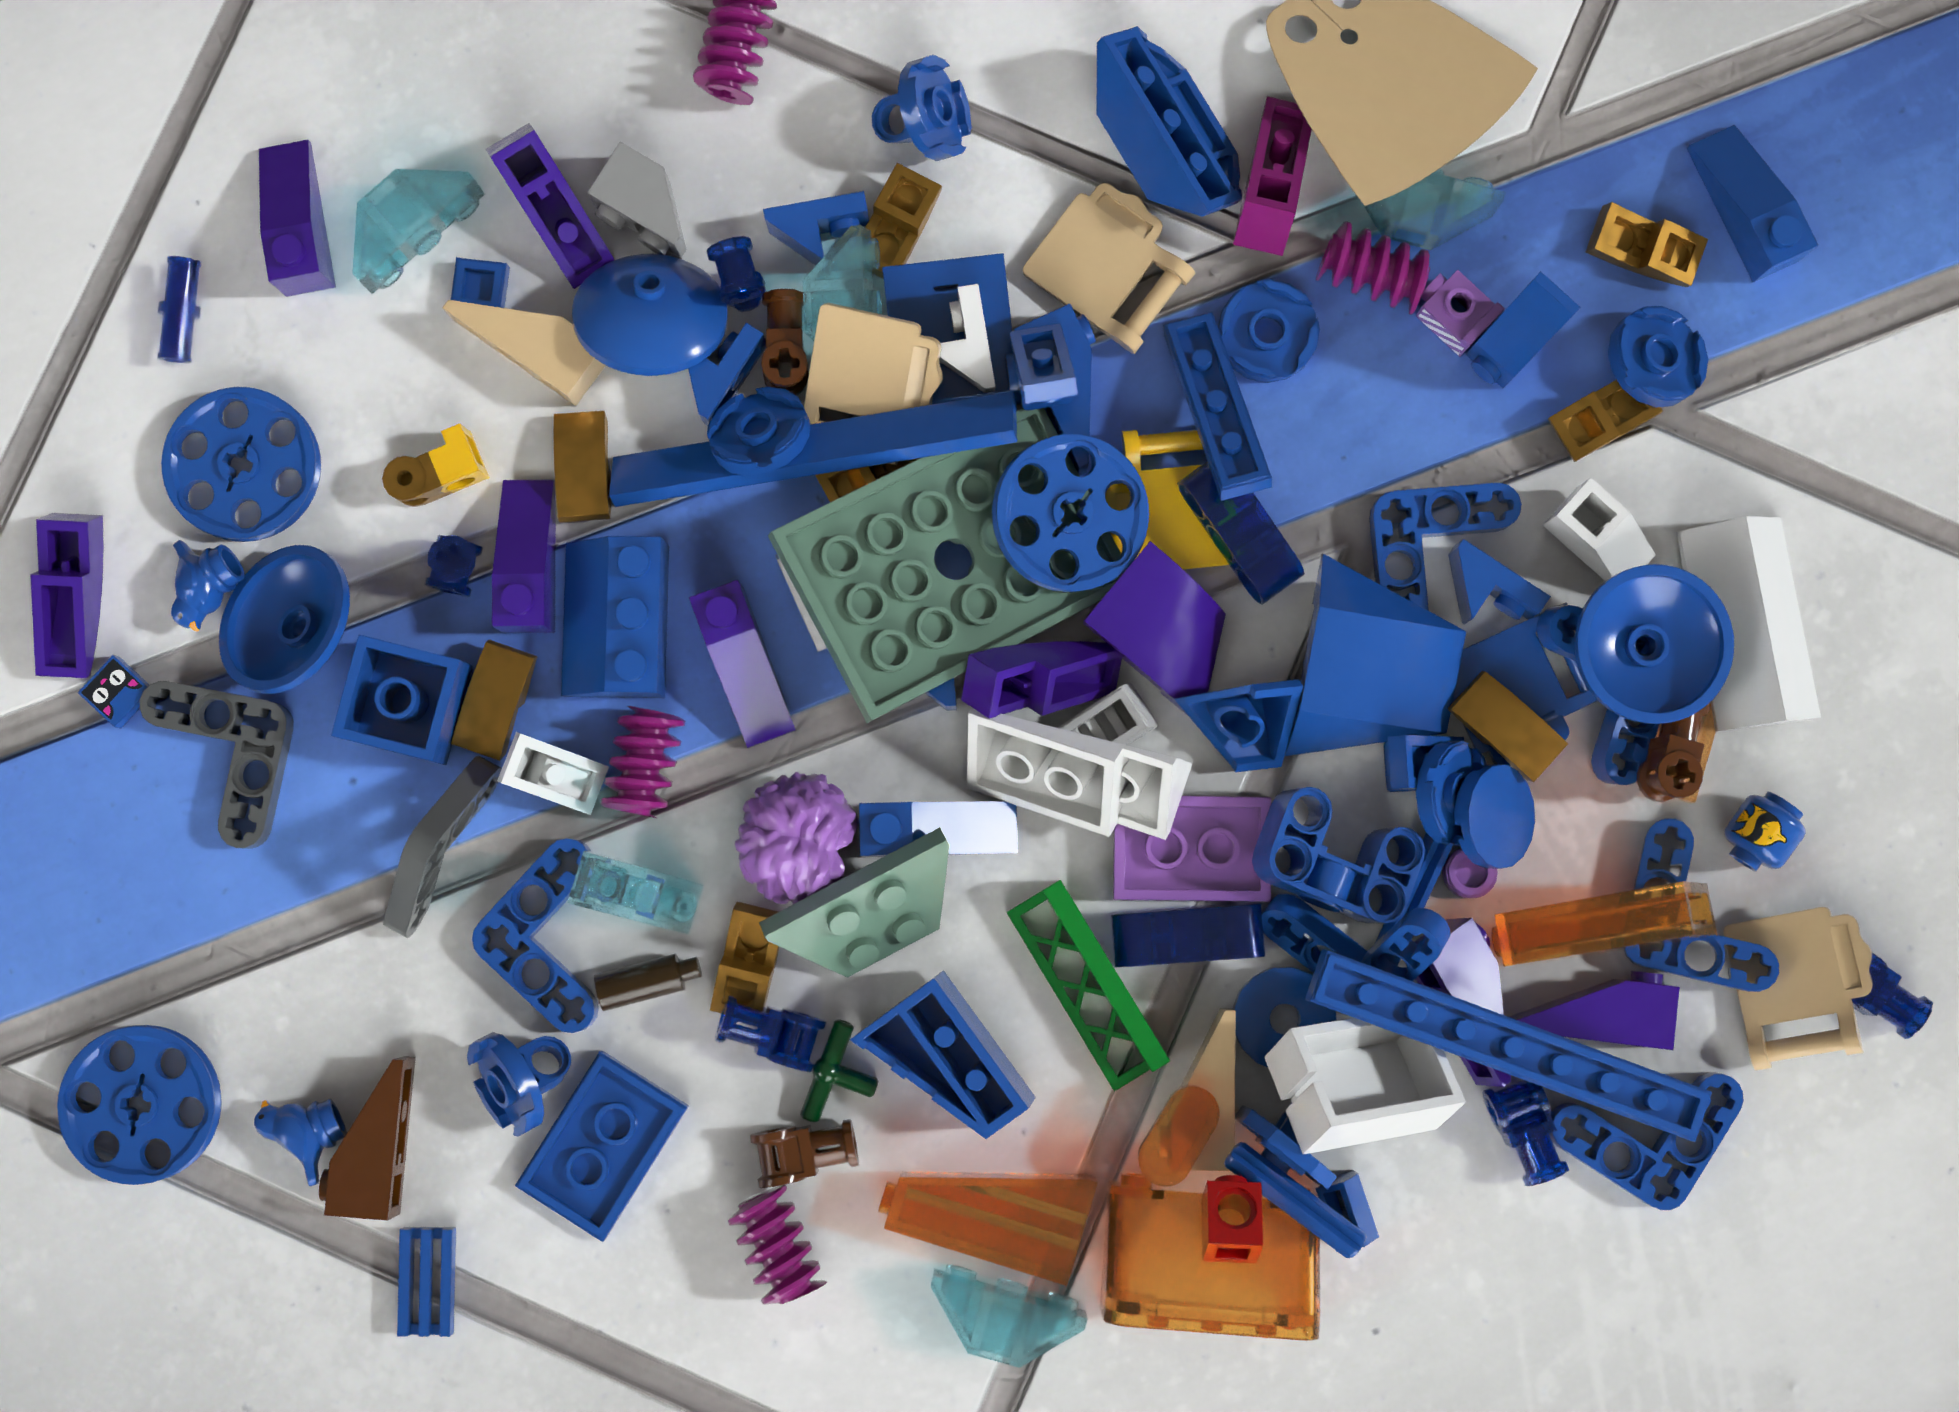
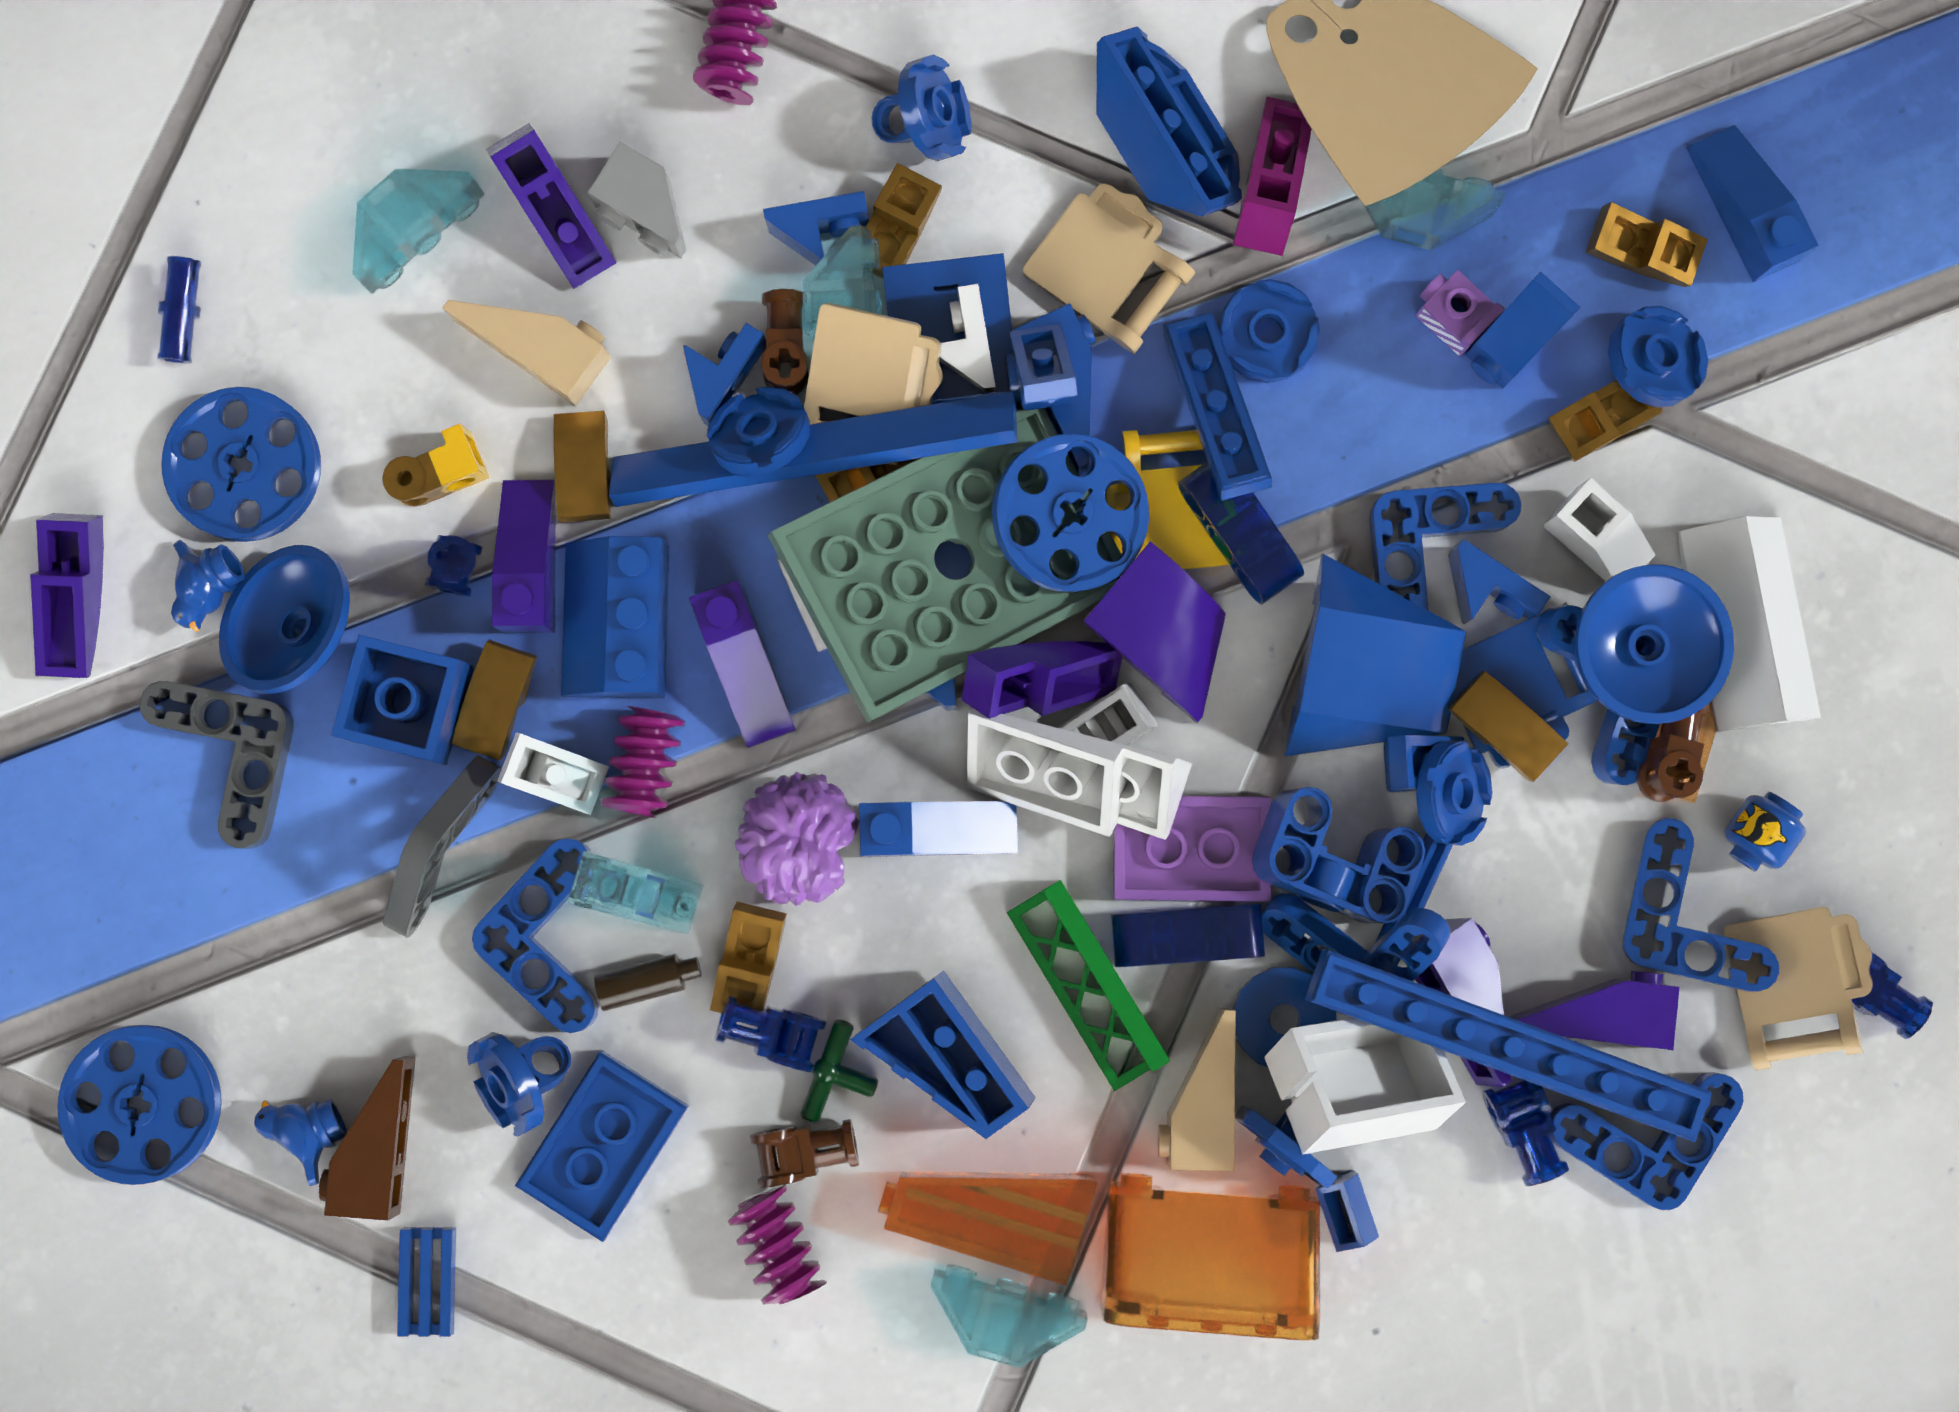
tile [78,655,149,729] -> none
dark purple slope [259,140,336,297] -> none
blue tile [451,257,510,308] -> none
blue dish [572,254,728,376] -> none
clear blue connector [706,236,766,312] -> none
sand green wing [759,827,950,978] -> none
clear orange tile [1137,1085,1220,1187] -> none
blue slope [1175,679,1303,773] -> none
red brick [1201,1175,1263,1263] -> none
blue axle [1224,1142,1367,1258] -> none
magenta piece [1316,221,1430,315] -> none
medium lavender tile [1442,848,1498,898] -> none
blue tile [1454,764,1535,869] -> none
clear orange slope [1491,881,1717,967] -> none

